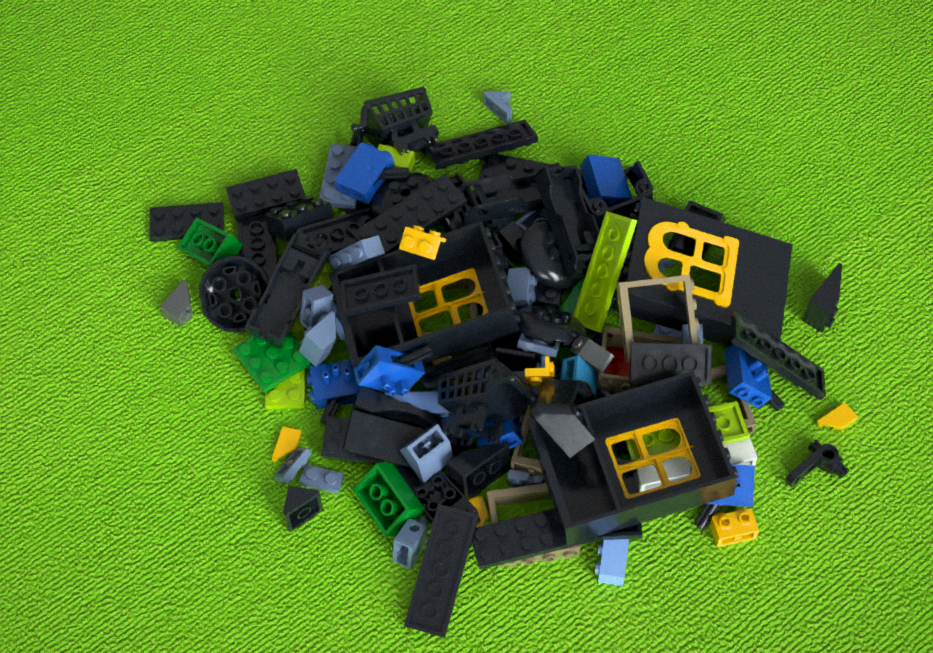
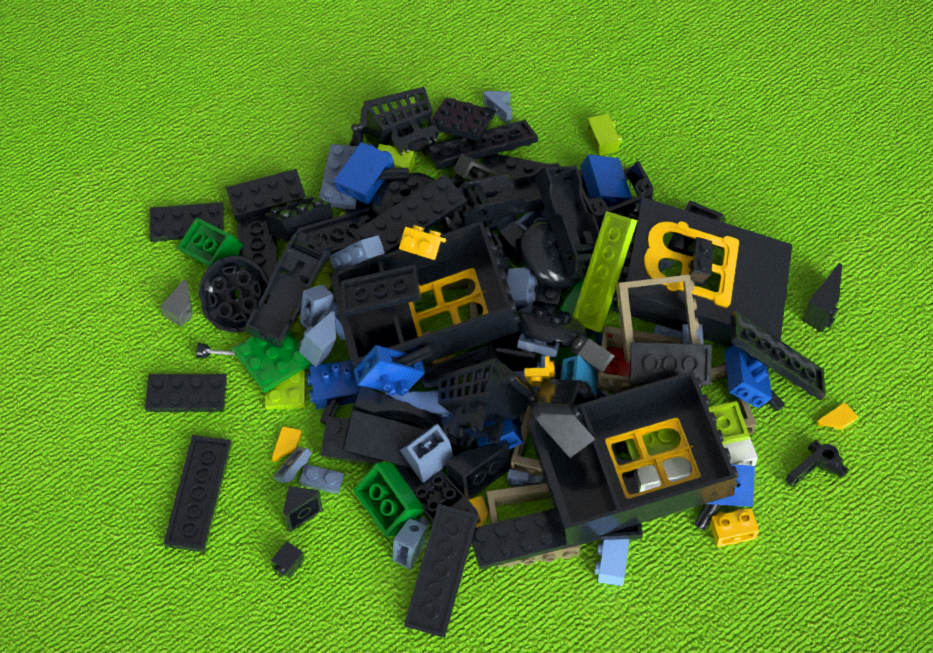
none -> black plate [145,374,227,412]
none -> black plate [164,435,232,552]
none -> black hinge [197,343,235,359]
none -> black brick [271,541,305,579]
none -> black plate [428,97,496,142]
none -> dark grey slope [453,153,499,181]
none -> lime brick [587,113,622,156]
none -> black window [688,237,714,286]

